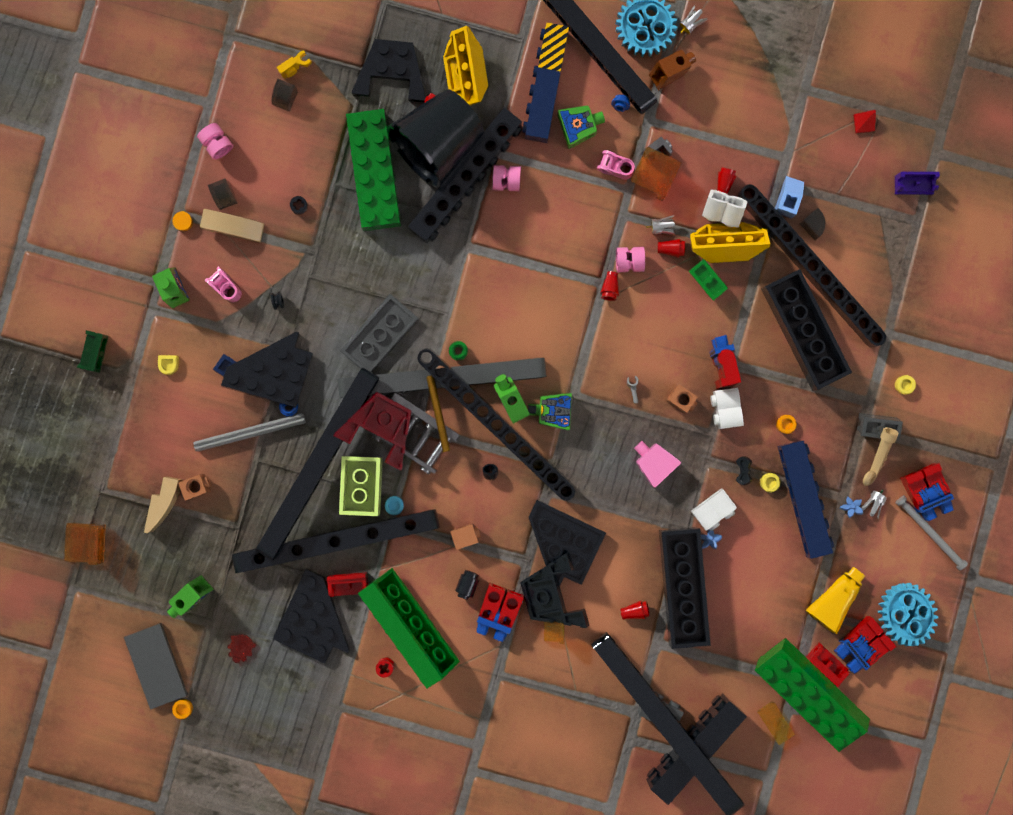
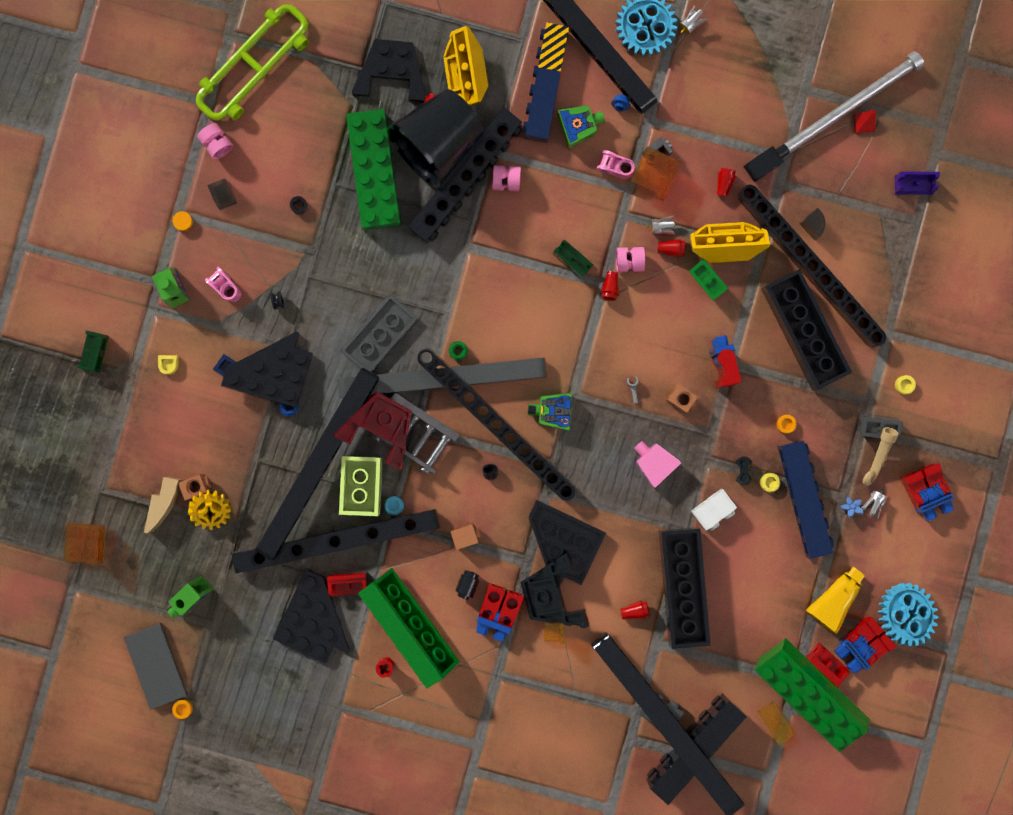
light grey axle [194,413,306,451] -> none
tan slope [200,209,265,243] -> none
clear red piece [227,634,256,663] -> none
clear smoke brick [271,79,298,112] -> none
yellow plate [276,50,312,79] -> none
pearl gold bar [426,375,450,452] -> none
bright green torso [494,374,530,423] -> none
dark orange torso [649,50,696,91] -> none
medium blue plant [701,530,722,549] -> none
white brick [702,190,748,227] -> none
white brick [710,388,744,429] -> none
light blue slope [775,176,804,218] -> none
light grey bar [895,495,968,571] -> none
none -> yellow gear [188,490,231,530]
none -> lime bar [196,4,309,121]
none -> dark green hinge [553,240,594,279]
none -> flat silver piece [743,51,924,182]

